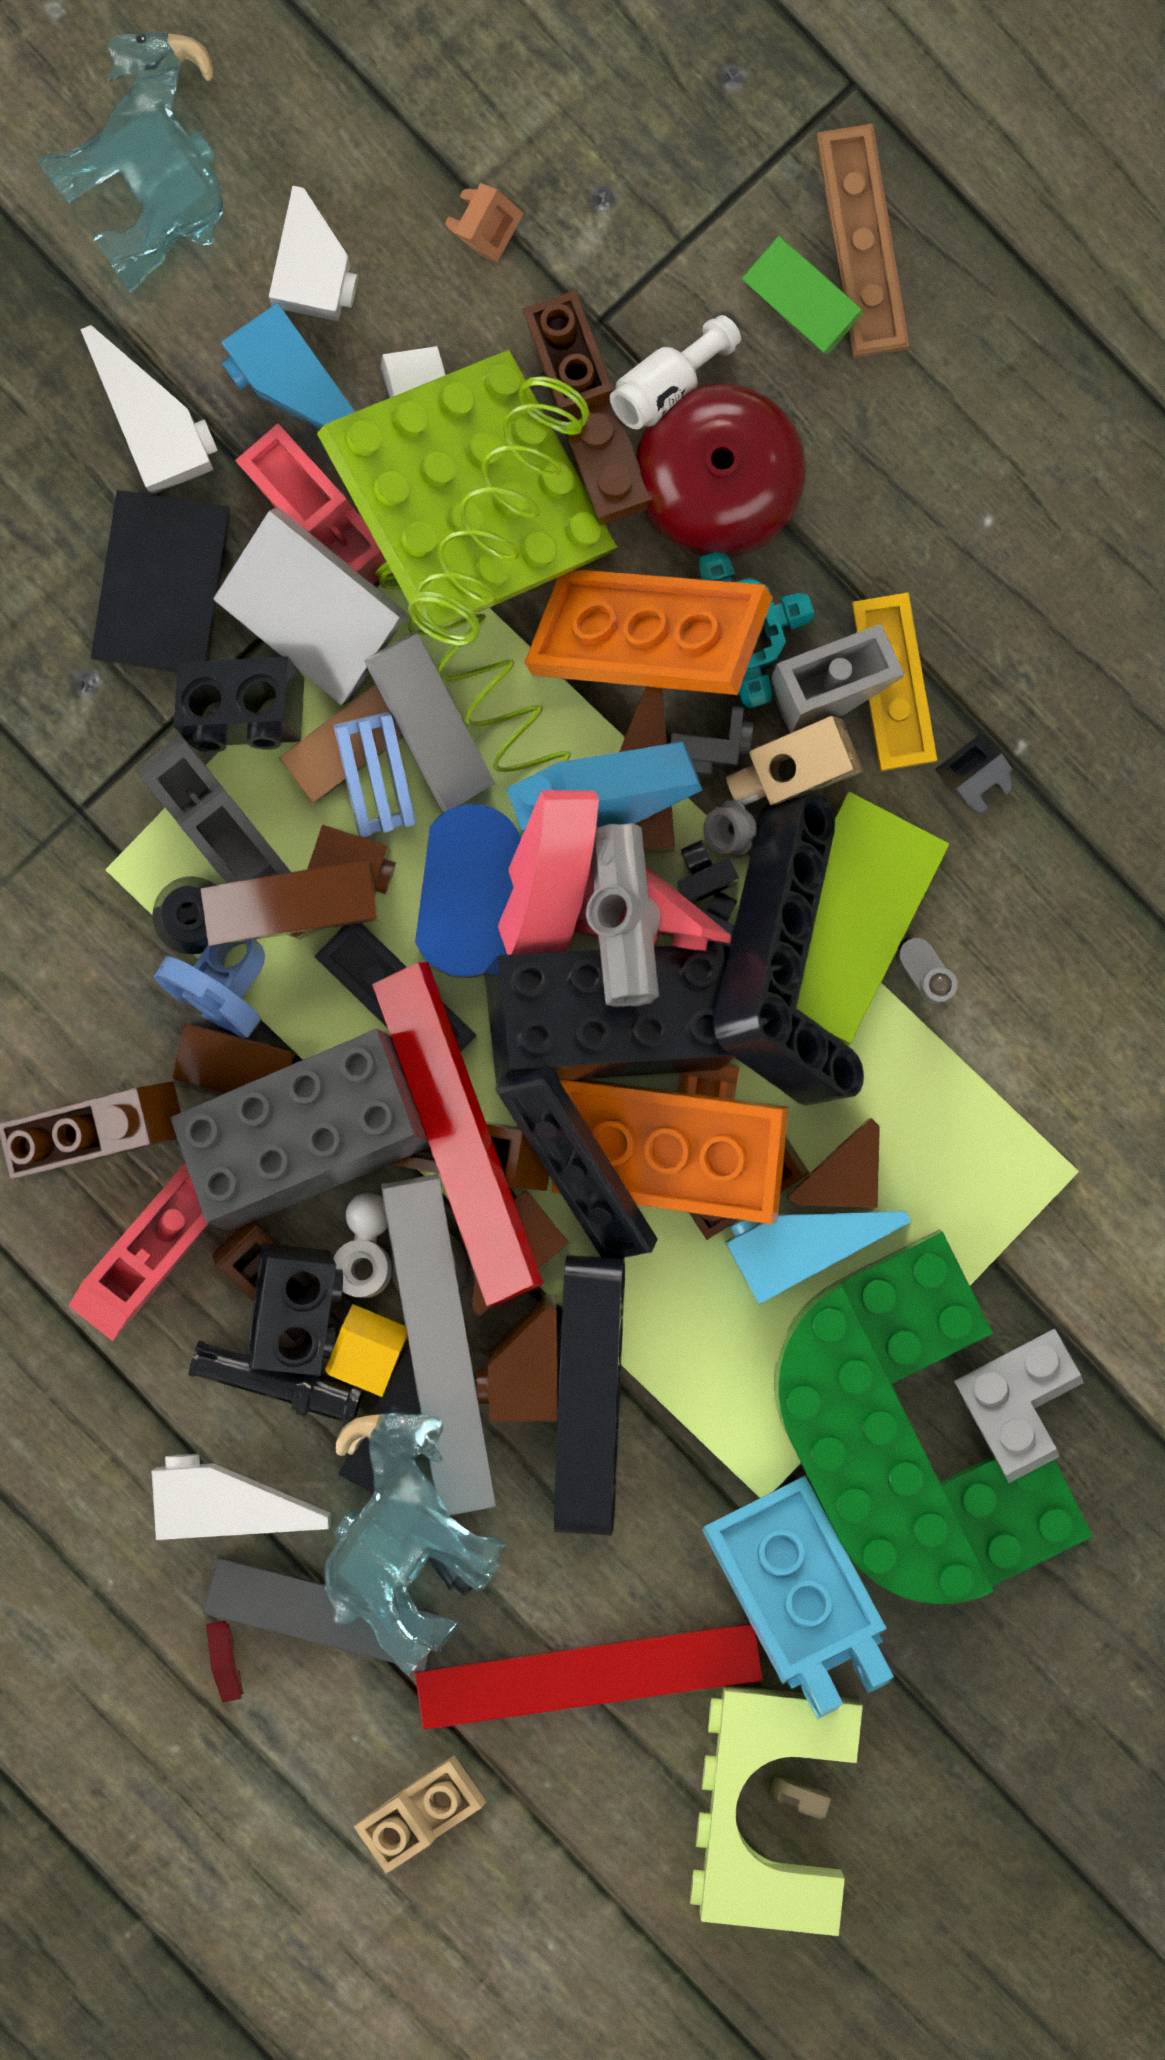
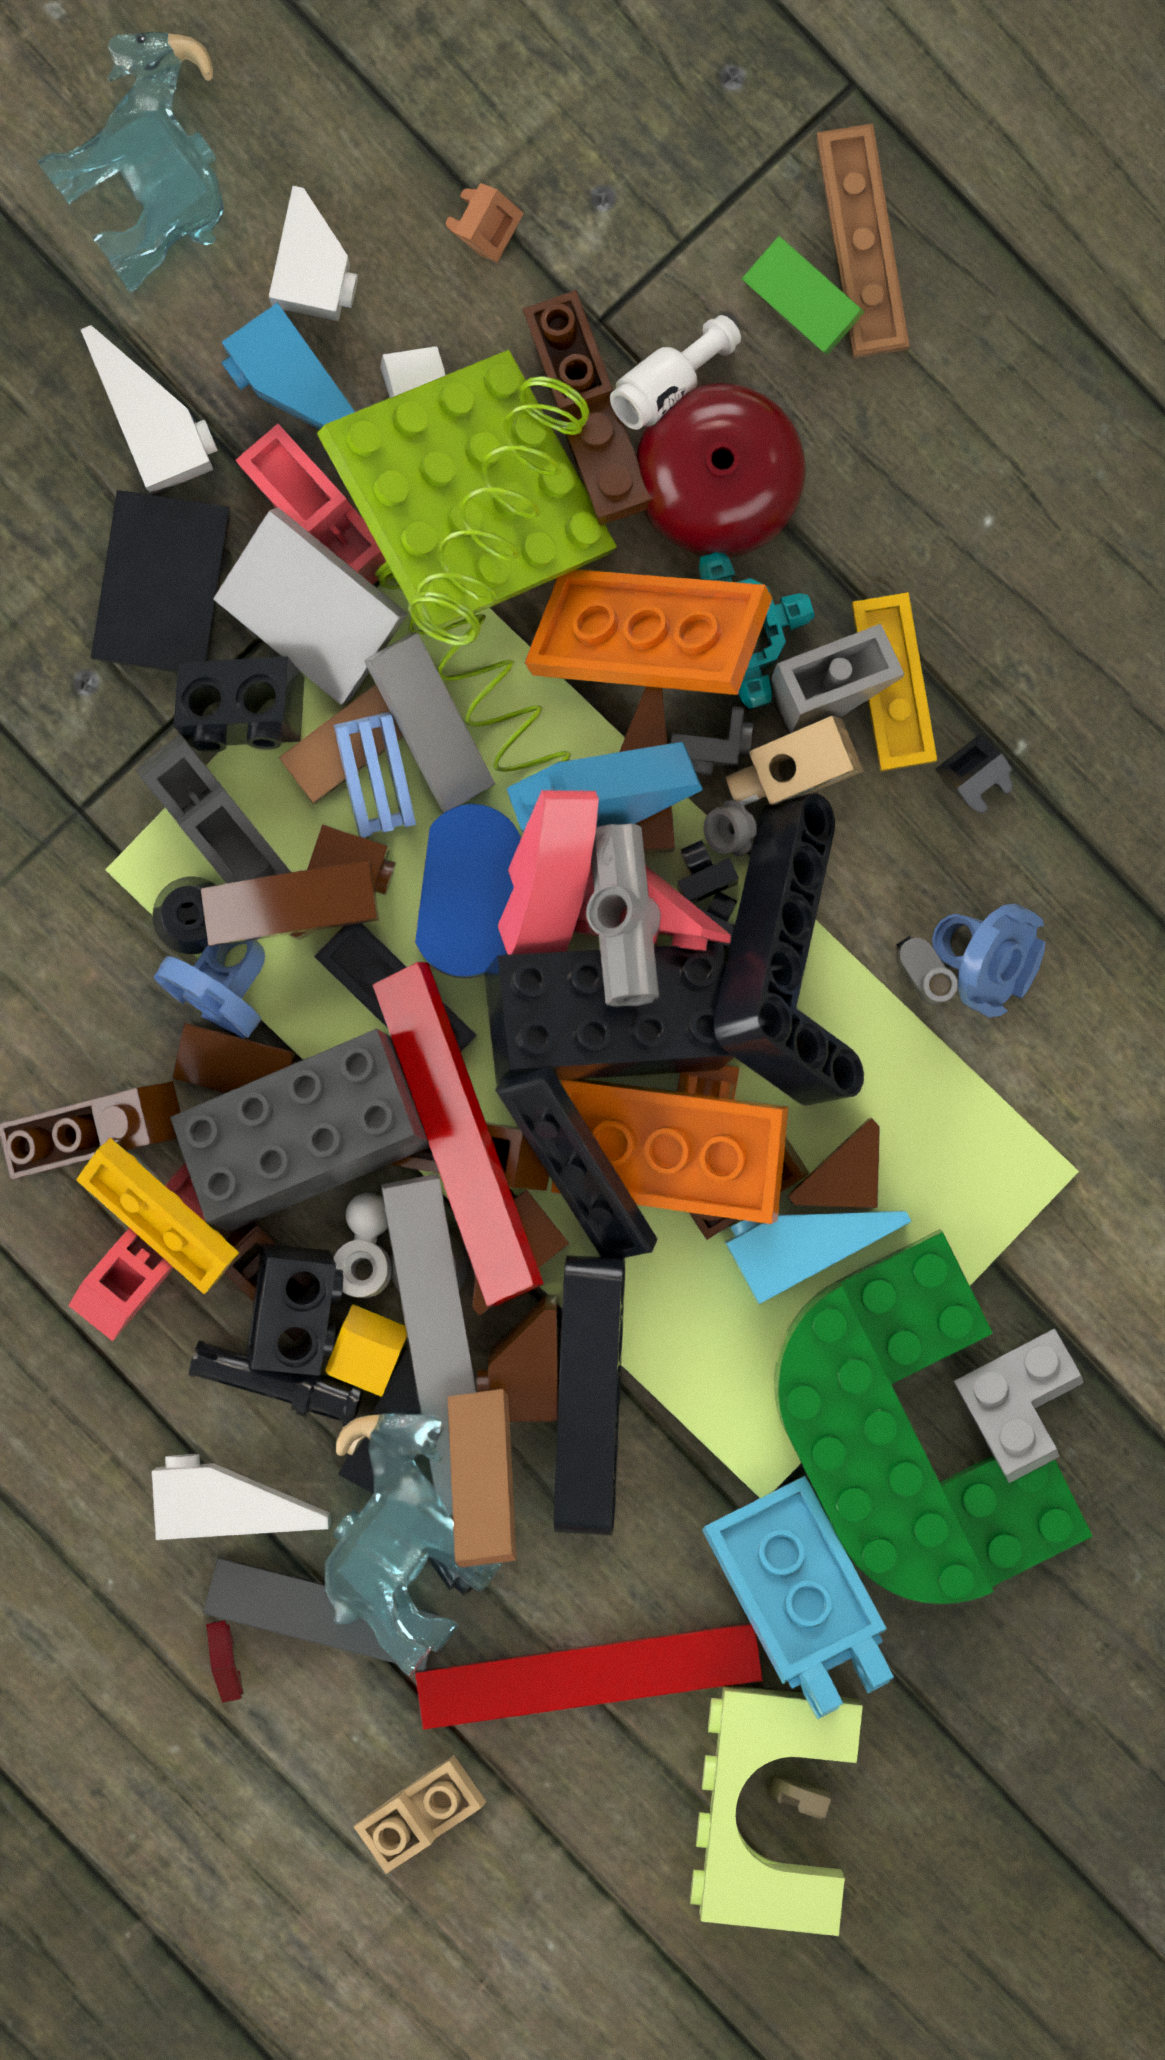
lime tile [796,792,949,1045] -> none
none -> yellow plate [76,1137,239,1295]
none -> medium nougat tile [448,1389,517,1568]
none -> medium blue tile [932,904,1045,1017]

